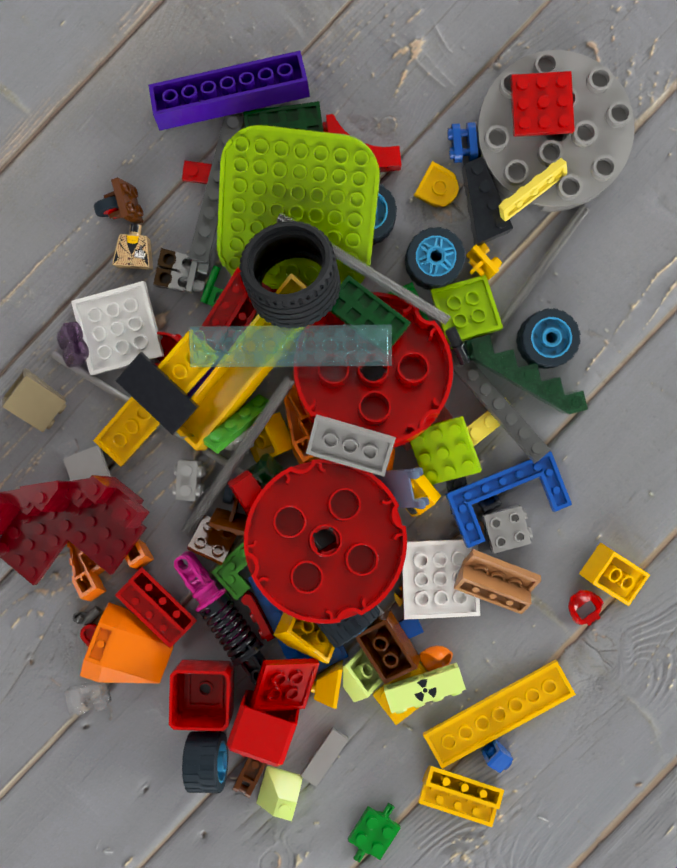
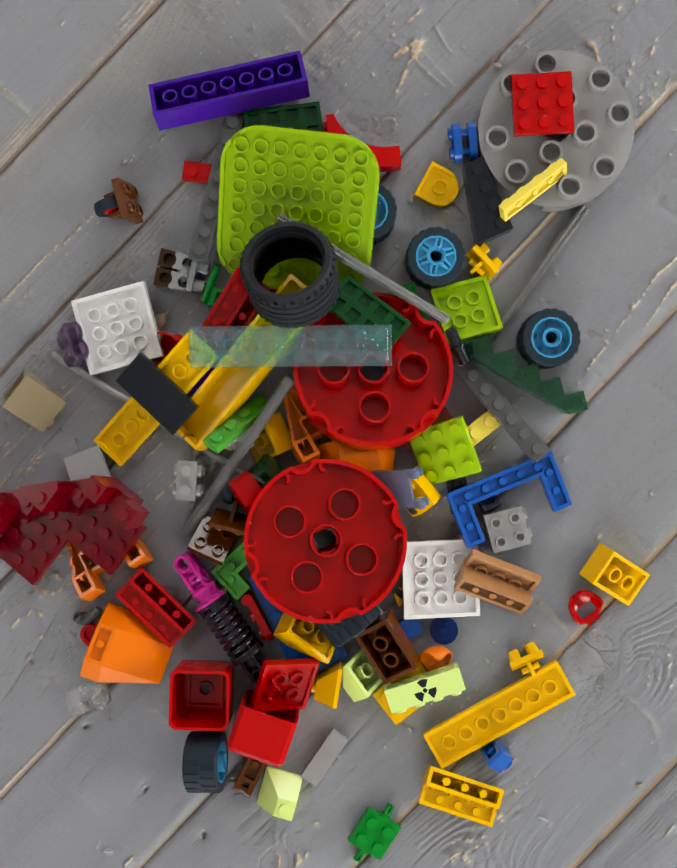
tan torso [112,224,153,270] -> none
light grey plate [306,415,396,476] -> none
none -> clear blue plate [430,617,458,645]
none -> yellow hips [508,642,544,677]

